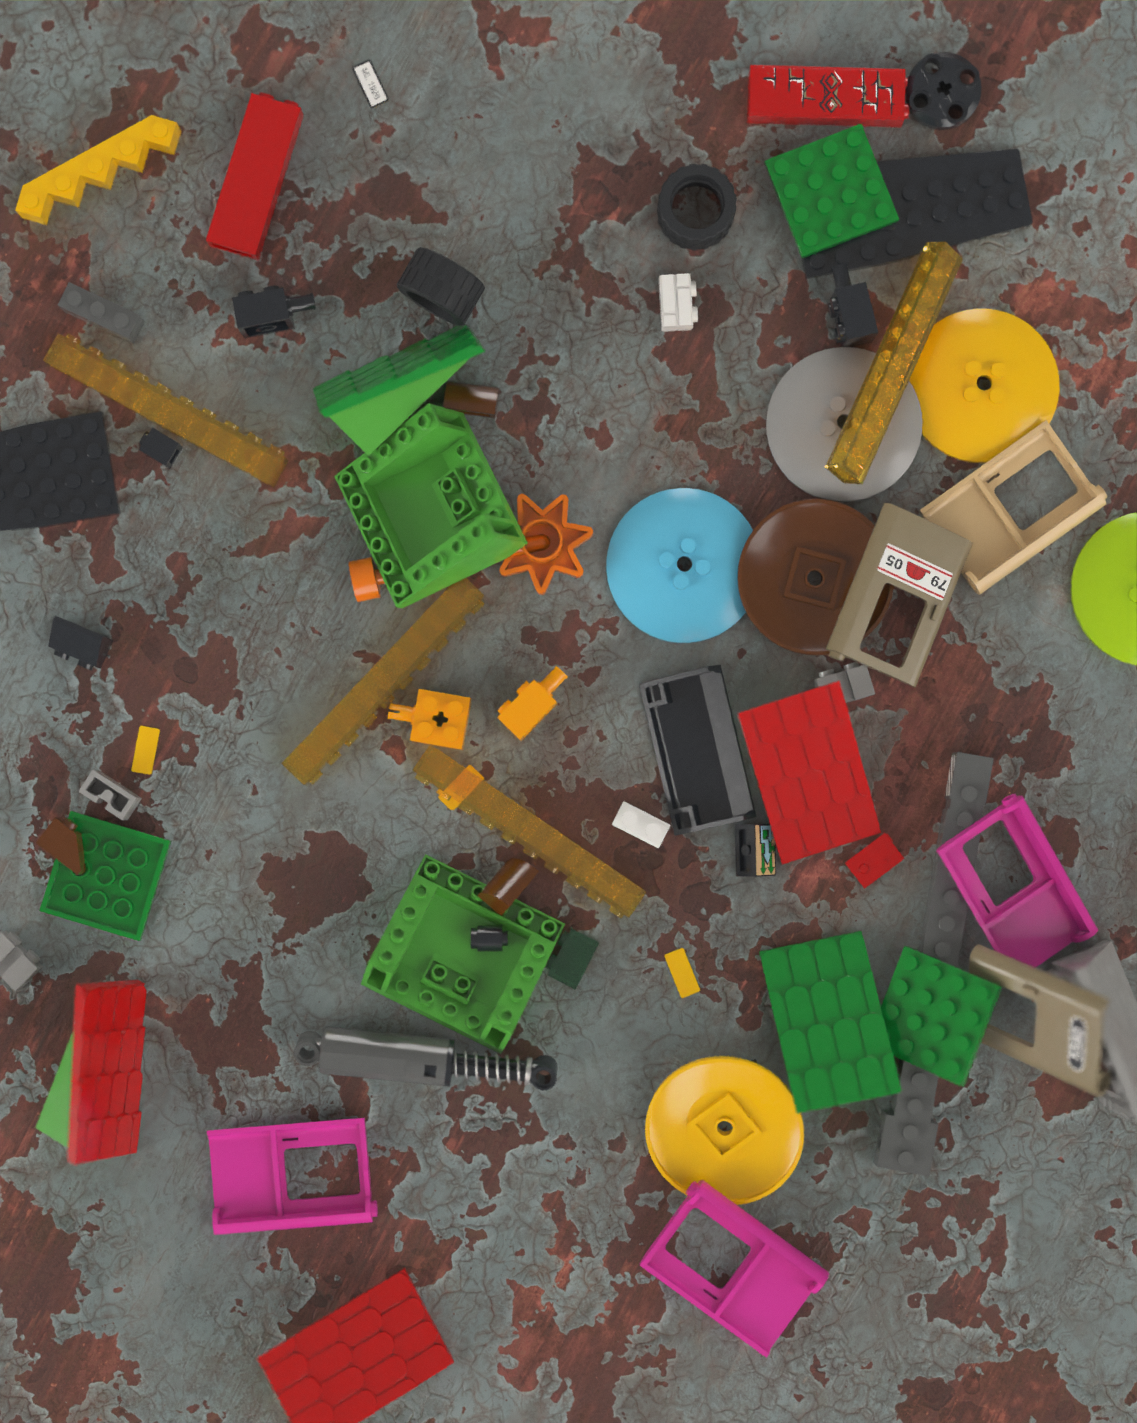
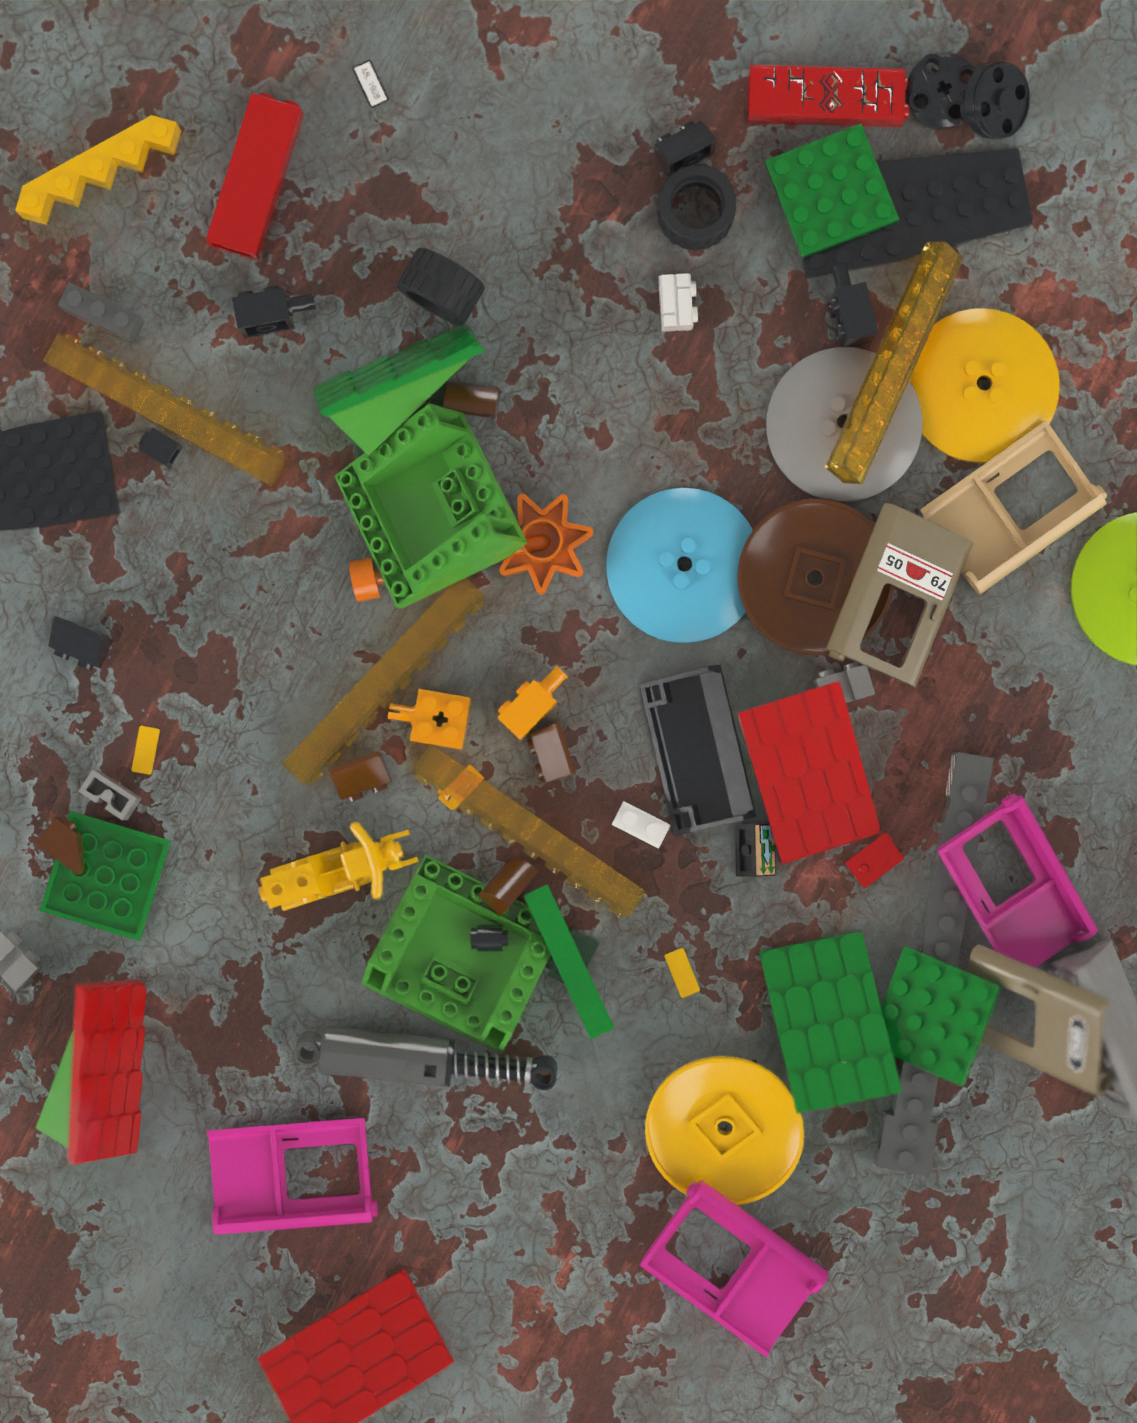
none -> yellow piece [259,822,419,911]
none -> reddish brown slope [328,751,392,803]
none -> green tile [523,884,615,1039]
none -> slope [527,722,576,783]
none -> black slope [654,120,717,176]
none -> black piece [960,62,1030,139]

